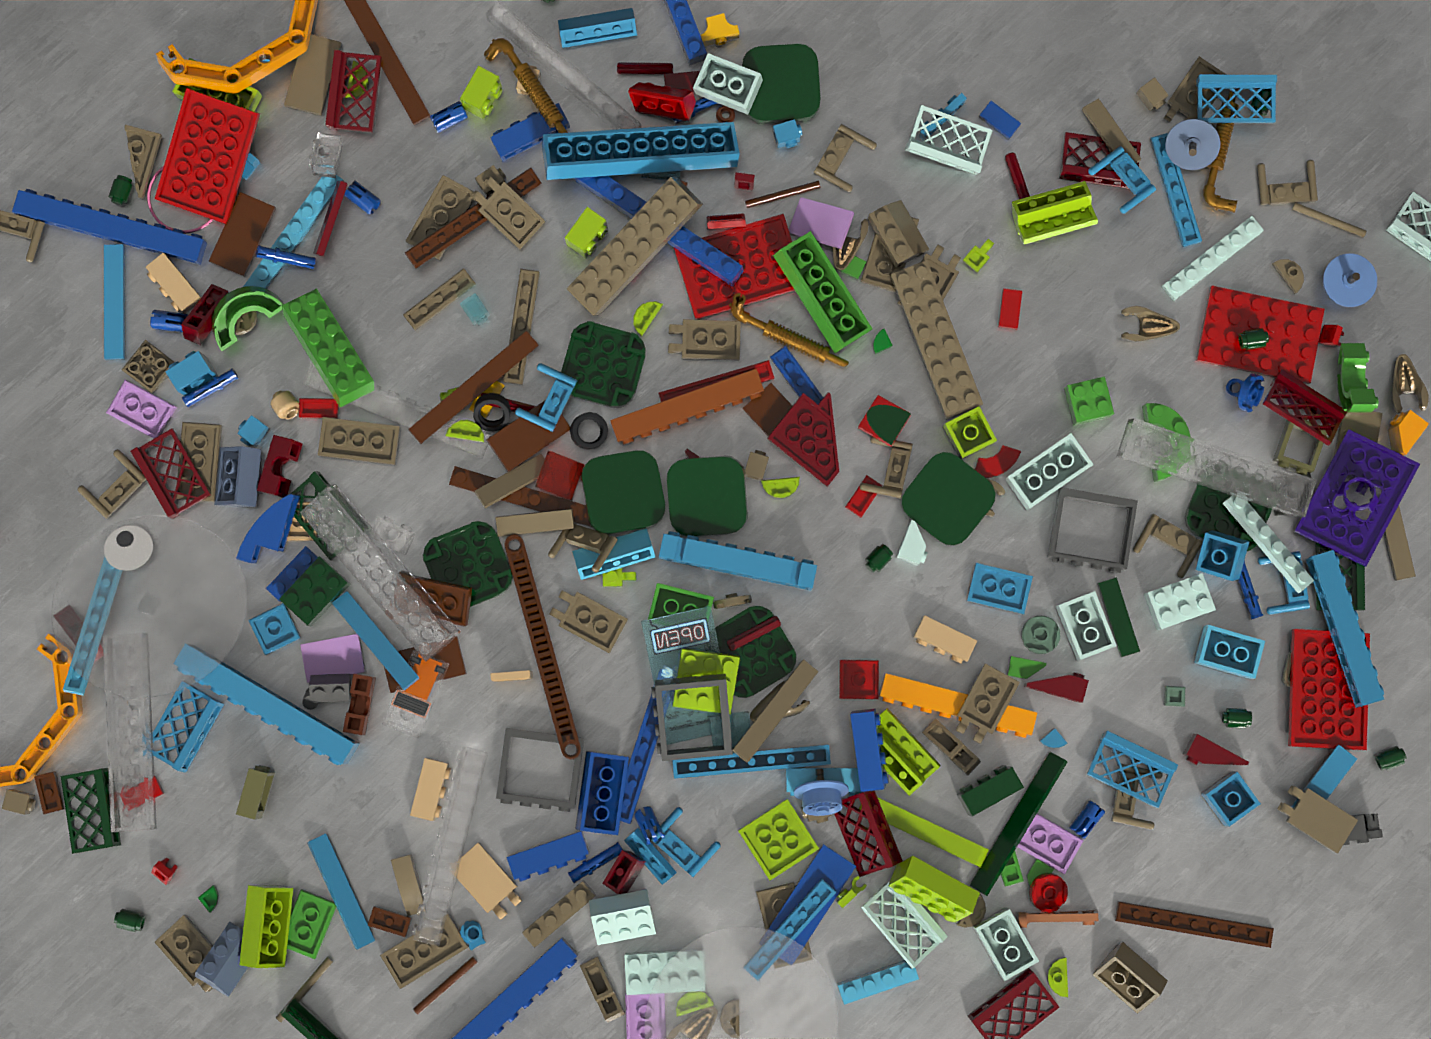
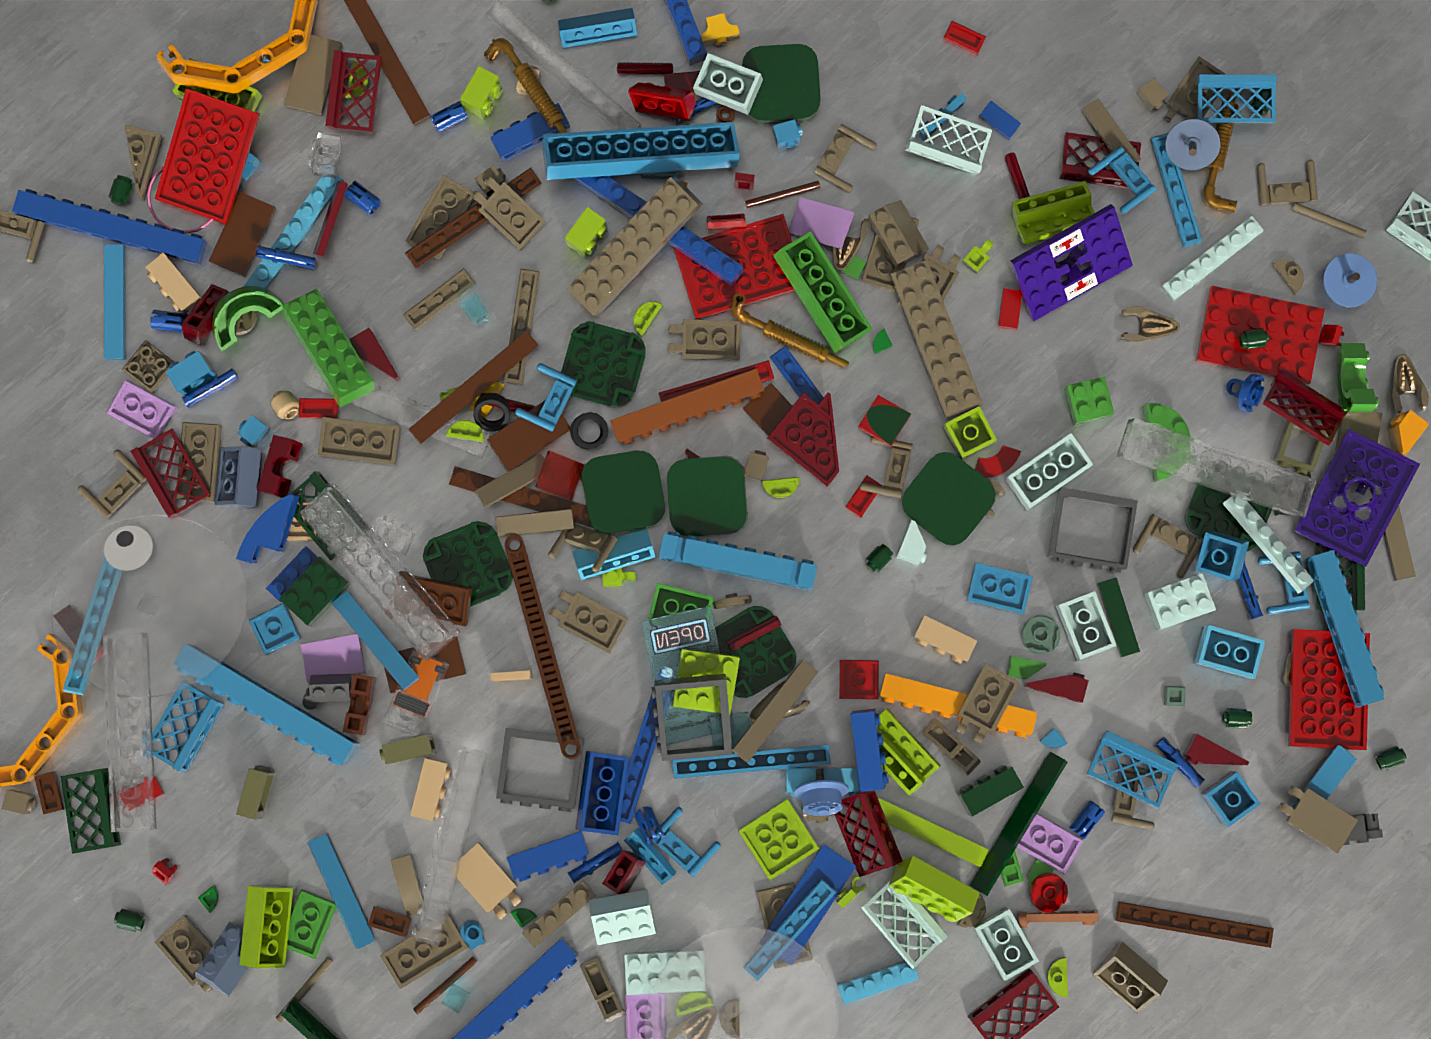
none -> dark red slope [349,328,401,381]
none -> olive window [379,734,436,764]
none -> clear light blue brick [441,984,471,1013]
none -> green tile [510,908,538,928]
none -> red tile [943,21,986,55]
none -> dark purple plate [1010,204,1133,321]
none -> blue pin [1155,737,1205,788]

